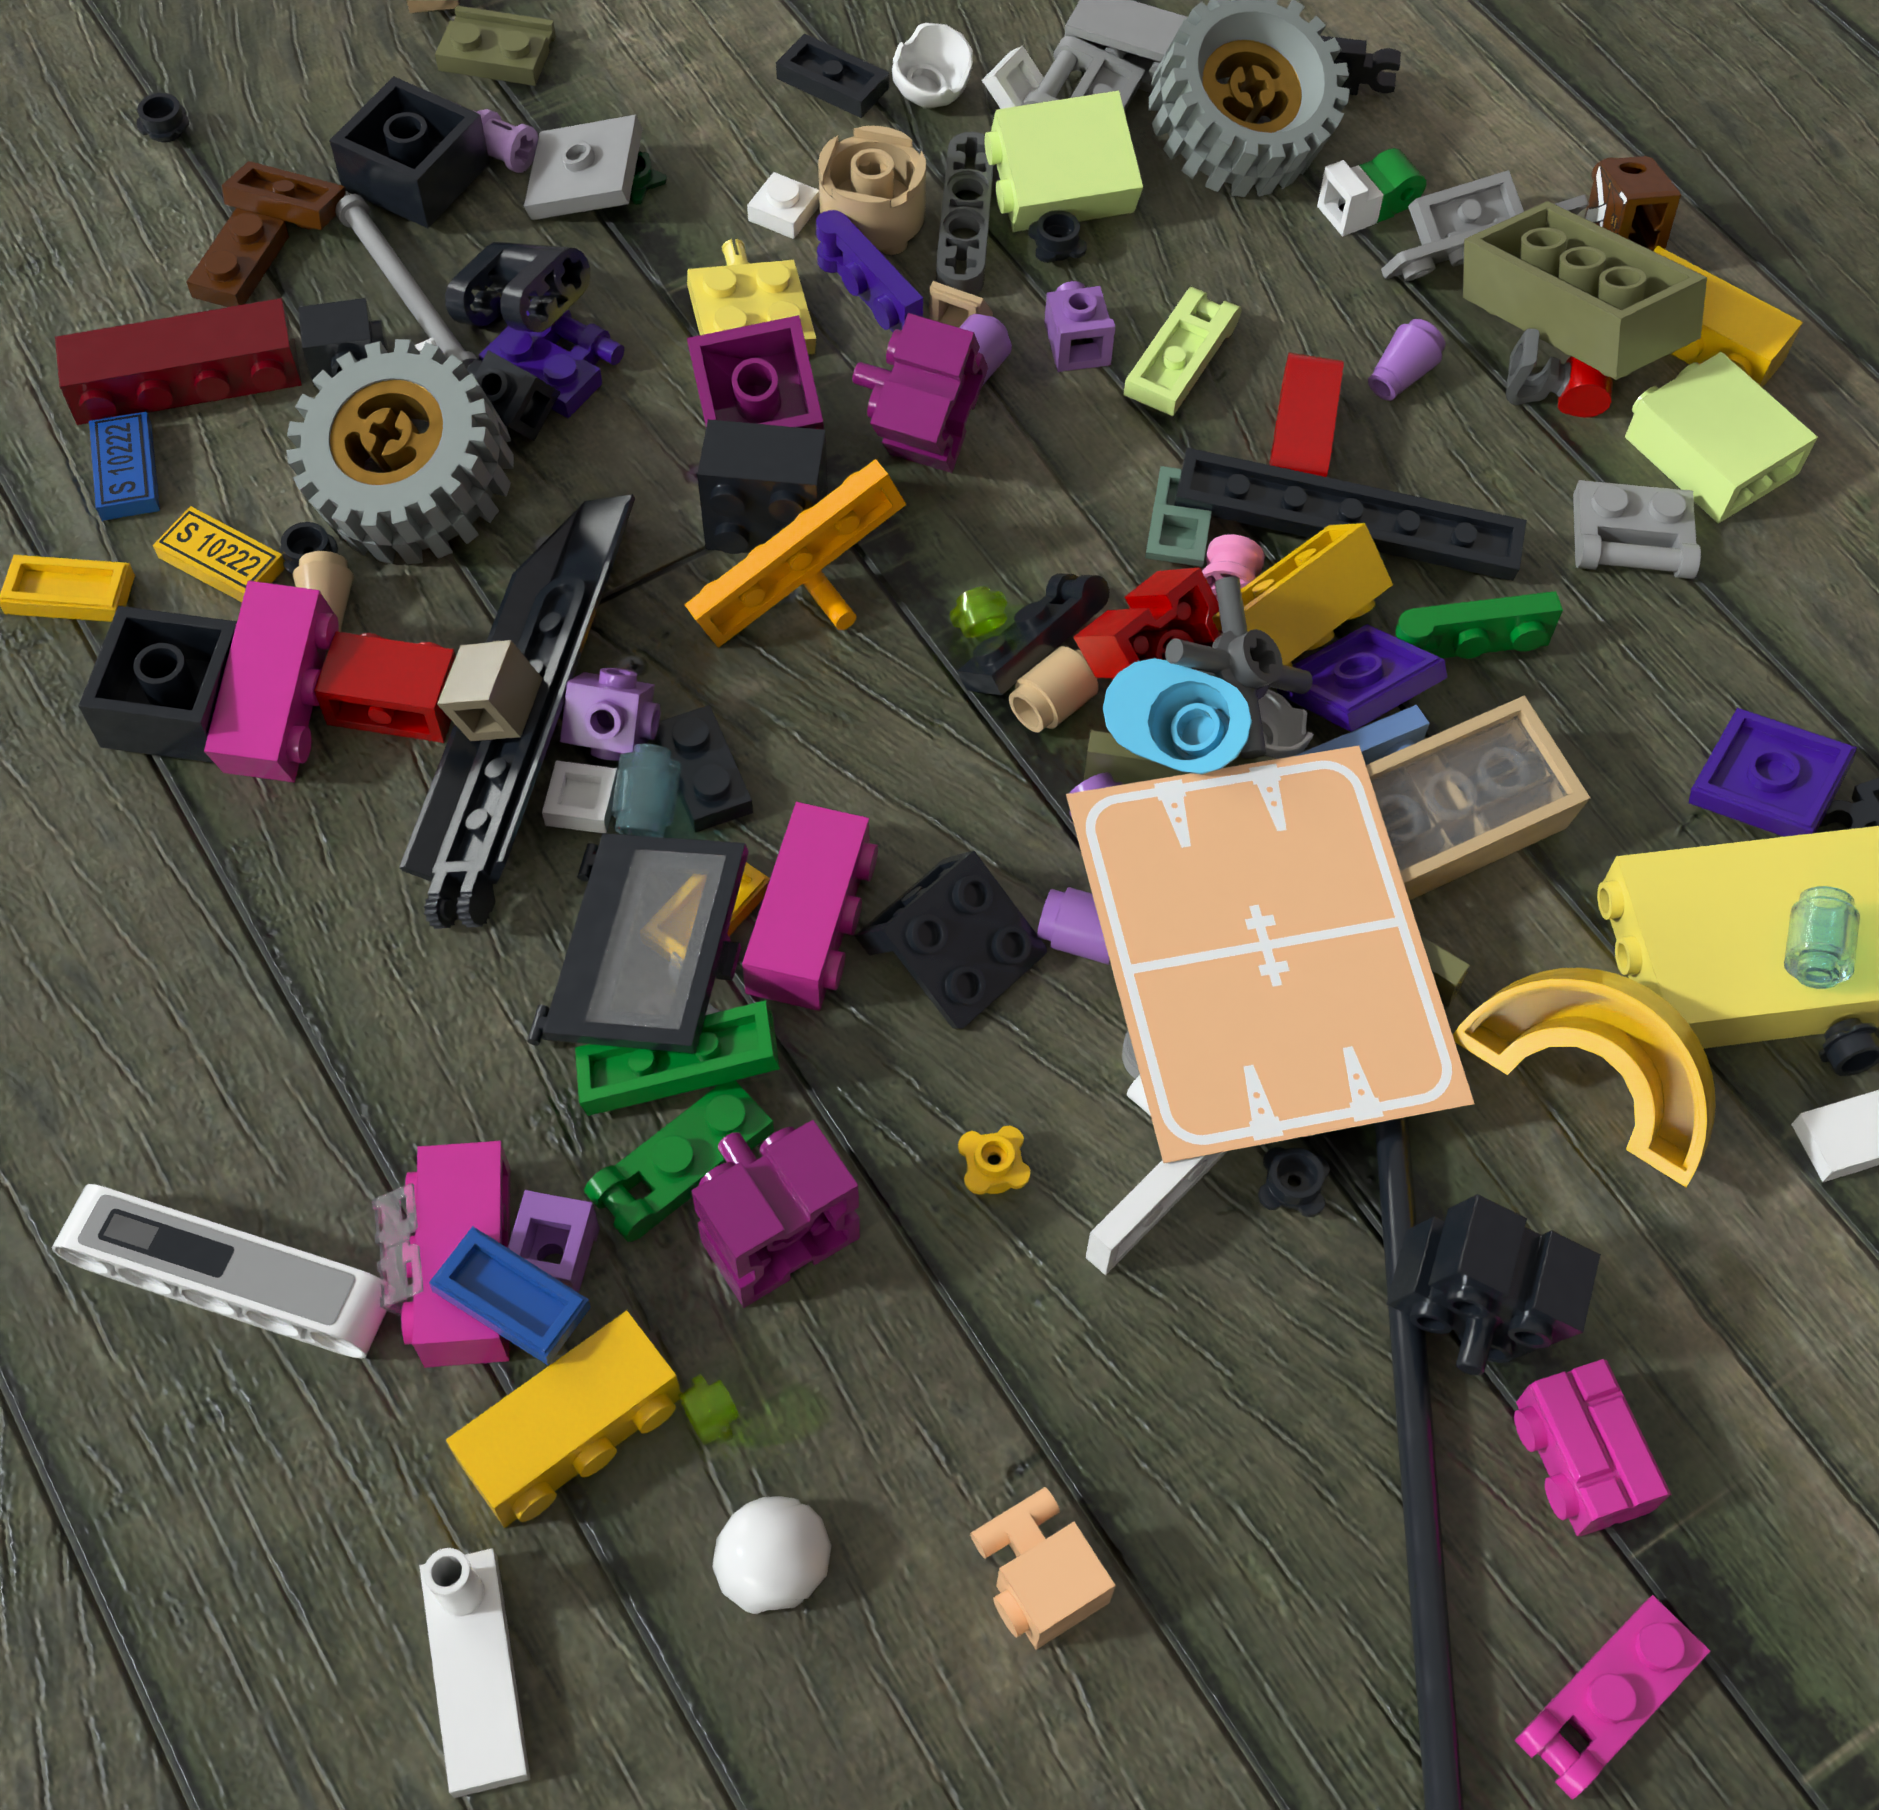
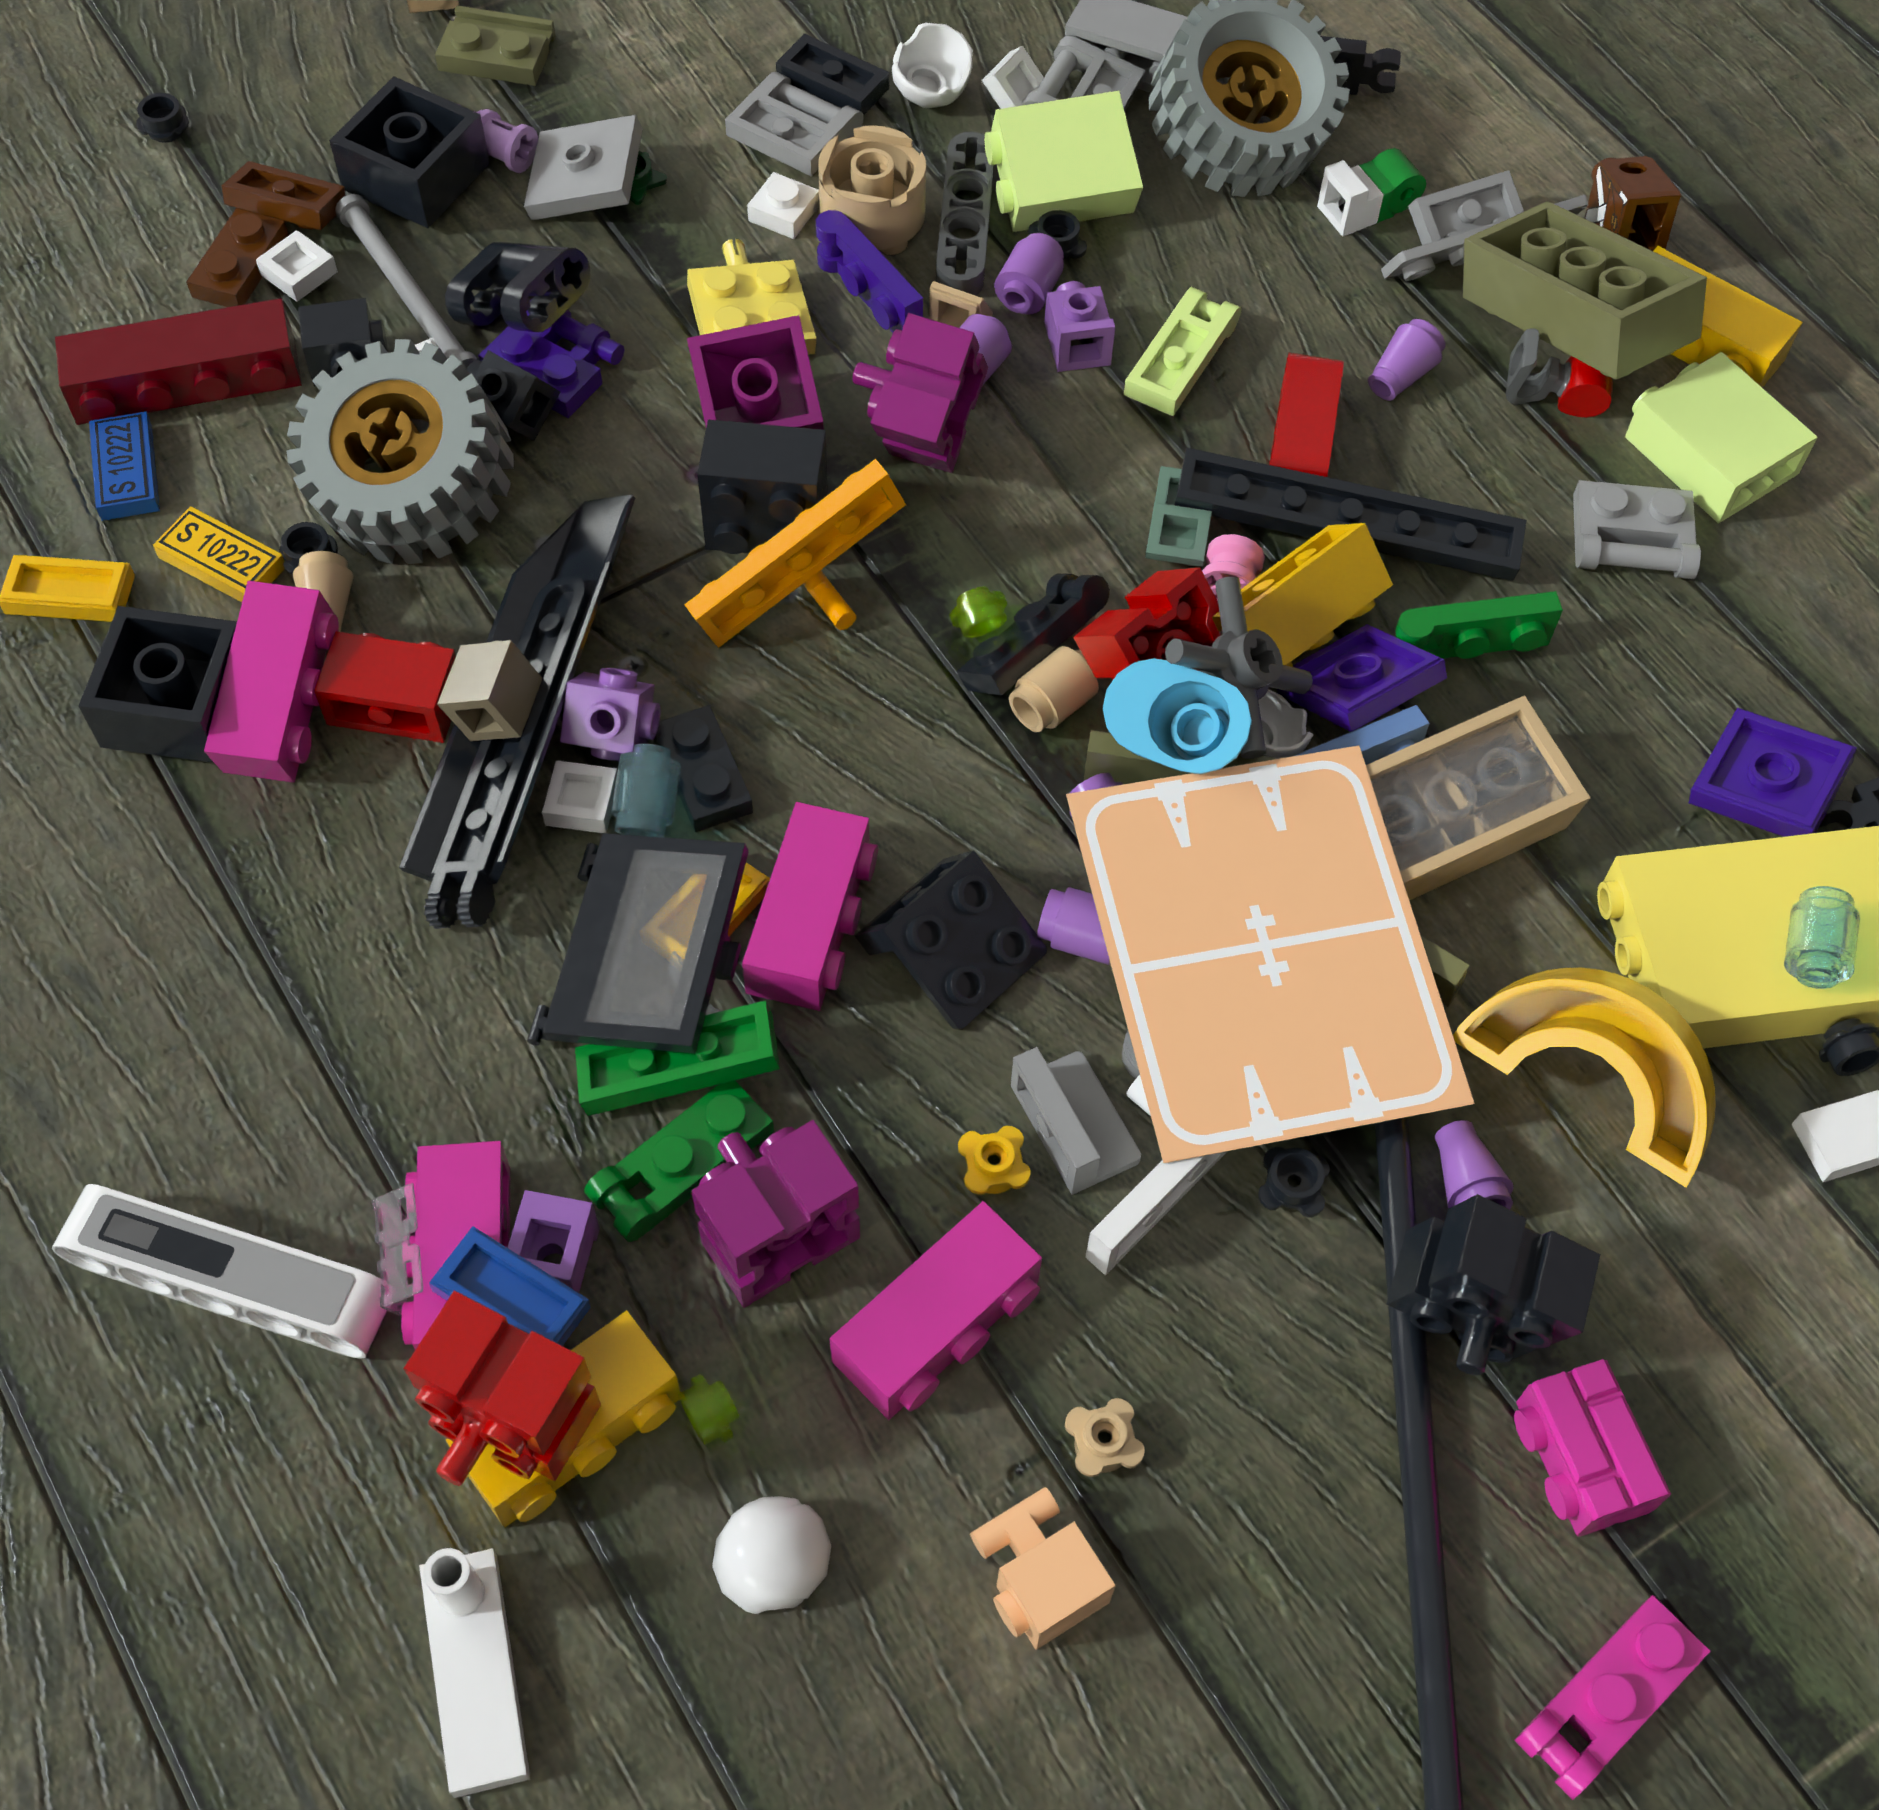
none -> white plate [256,230,338,302]
none -> red brick [404,1290,601,1486]
none -> light grey plate [725,72,864,177]
none -> dark pink brick [830,1201,1042,1421]
none -> medium lavender brick [994,233,1064,314]
none -> light grey panel [1010,1047,1141,1195]
none -> tan plate [1065,1398,1145,1477]
none -> medium lavender cone [1435,1120,1513,1210]

